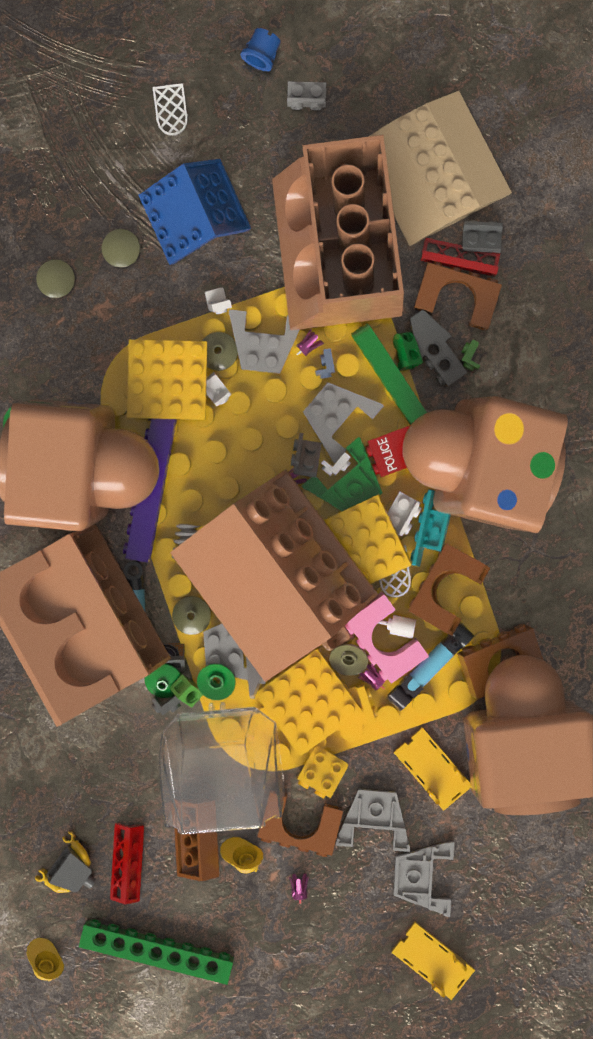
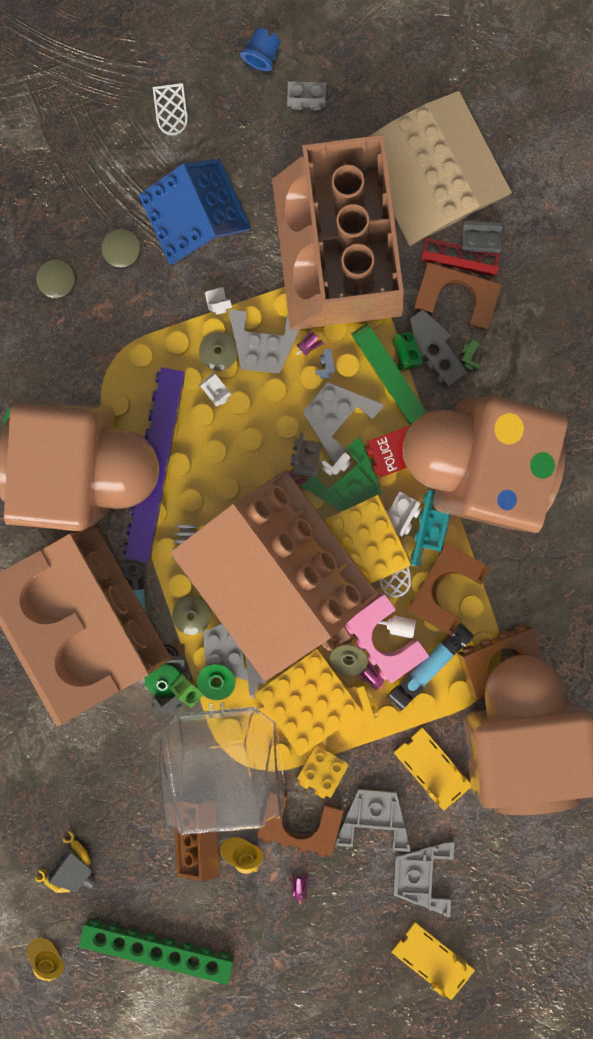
red fence [110,823,144,904] -> none
yellow plate [127,339,208,420] -> none

